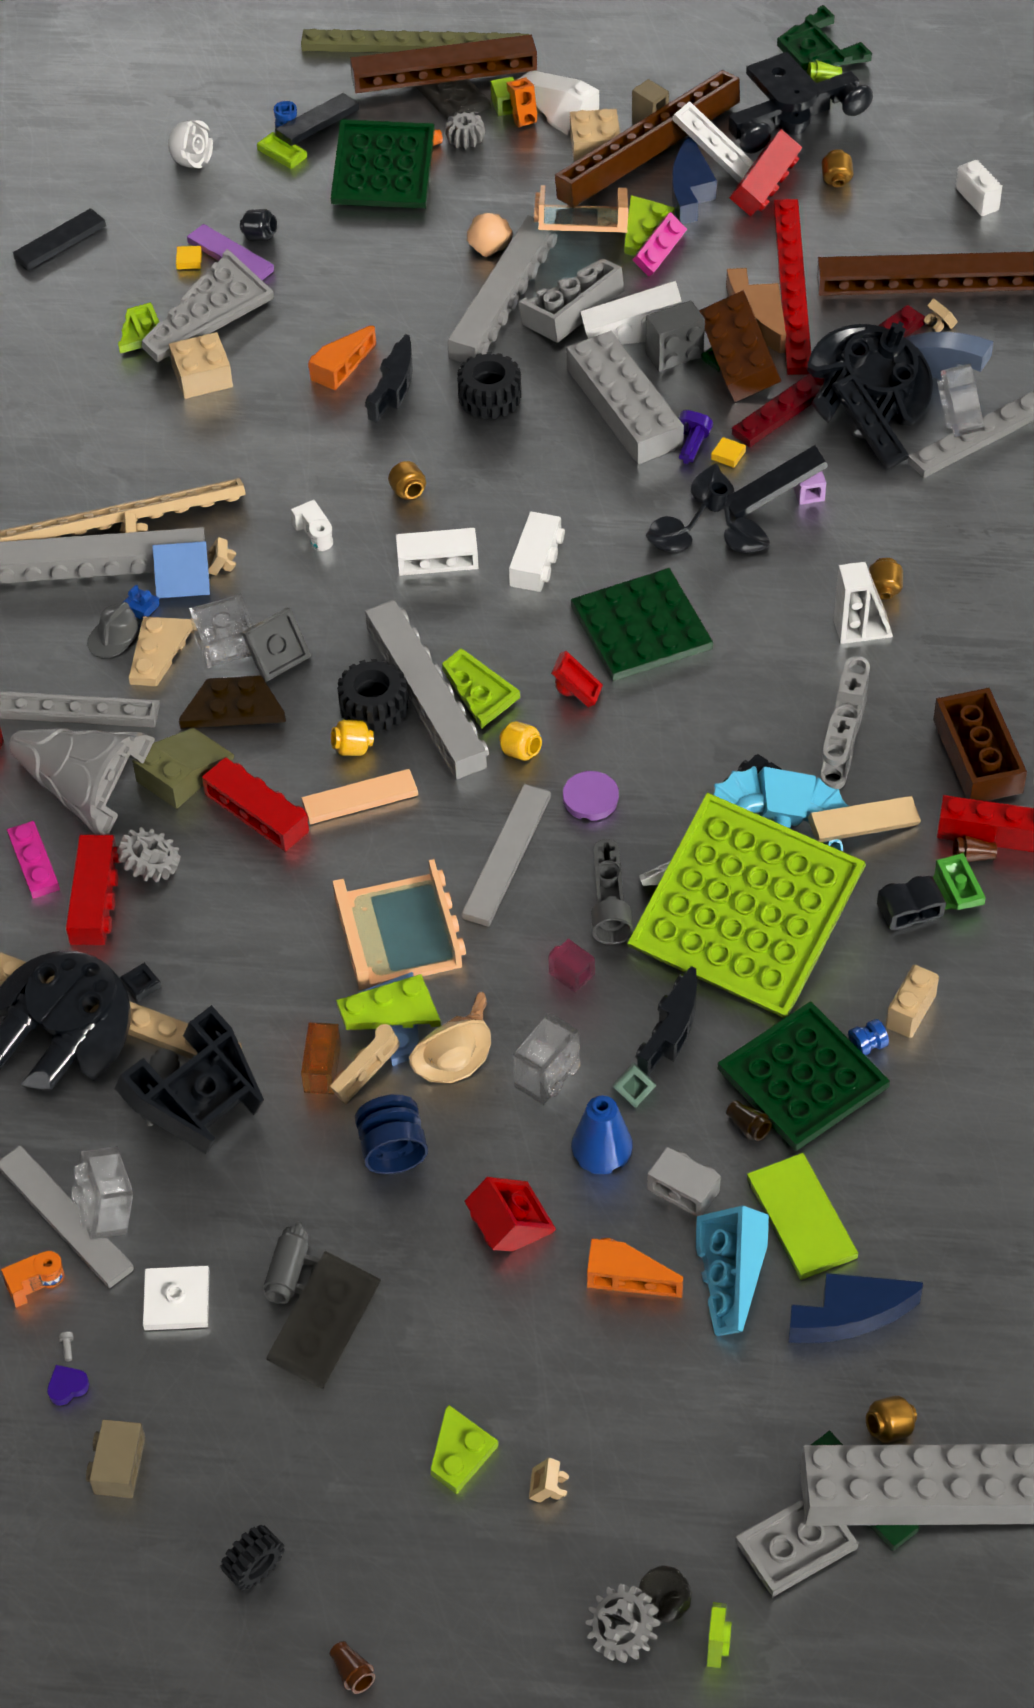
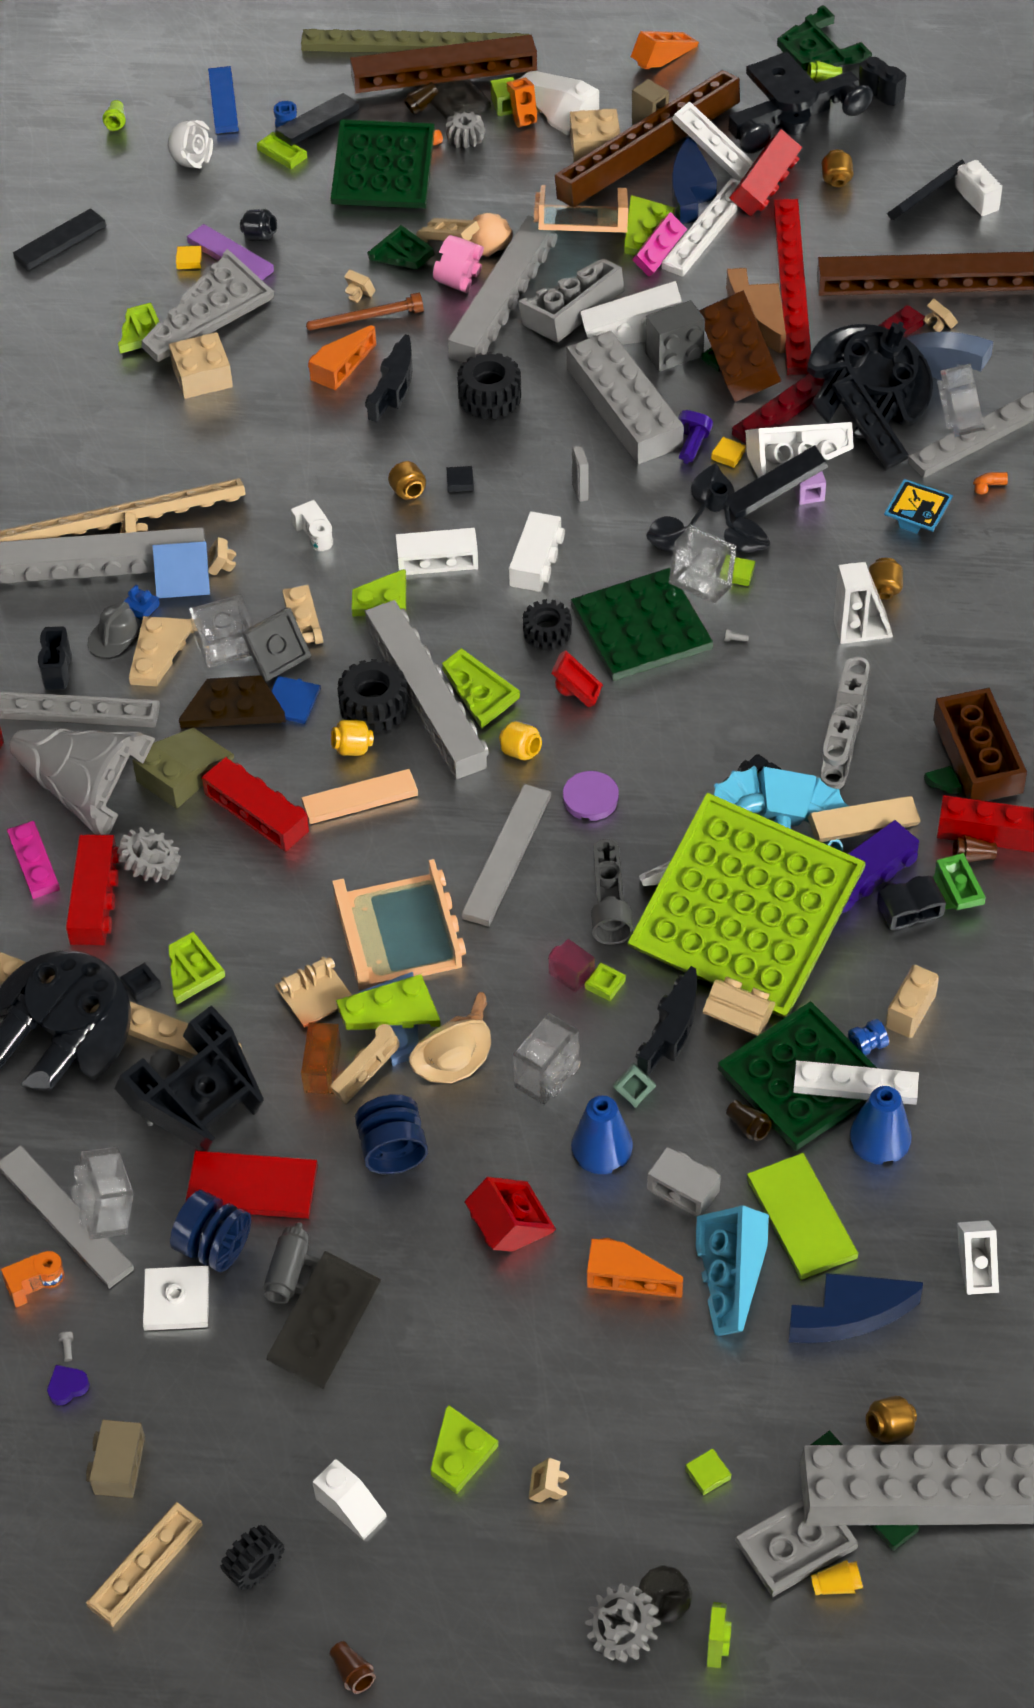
none -> black brick [38,626,72,690]
none -> tan tile [86,1502,203,1627]
none -> lime cone [102,100,126,131]
none -> lime wing [168,931,225,1004]
none -> dark blue wheel [170,1189,252,1273]
none -> red tile [185,1151,318,1219]
none -> blue tile [208,66,239,134]
none -> blue piece [271,676,321,724]
none -> tan hinge [275,956,352,1027]
none -> tan plate [282,585,323,644]
none -> dark orange piece [306,292,424,331]
none -> white slope [313,1459,387,1540]
none -> tan tile [345,269,376,303]
none -> lime wing [352,569,406,617]
none -> dark green wing [367,225,435,269]
none -> dark brown cone [404,82,439,115]
none -> tan plate [416,218,480,243]
none -> bright pink brick [433,235,484,293]
none -> black tile [446,466,474,492]
none -> black tyre [523,599,572,650]
none -> light grey tile [572,446,589,502]
none -> lime tile [585,962,626,1001]
none -> orange slope [630,31,699,70]
none -> white tile [661,178,740,277]
none -> clear brick [669,525,737,604]
none -> lime tile [685,1449,731,1495]
none -> tan brick [703,976,775,1036]
none -> lime tile [723,556,755,586]
none -> light grey piece [724,629,749,642]
none -> white wedge [745,422,854,478]
none -> white plate [793,1060,919,1105]
none -> yellow cone [811,1560,863,1595]
none -> dark purple brick [842,820,919,913]
none -> blue cone [850,1086,912,1164]
none -> black brick [858,56,907,106]
none -> piece [884,479,953,534]
none -> black tile [887,159,965,220]
none -> dark green tile [924,766,962,794]
none -> white slope [957,1220,999,1295]
none -> orange arm [973,472,1008,494]

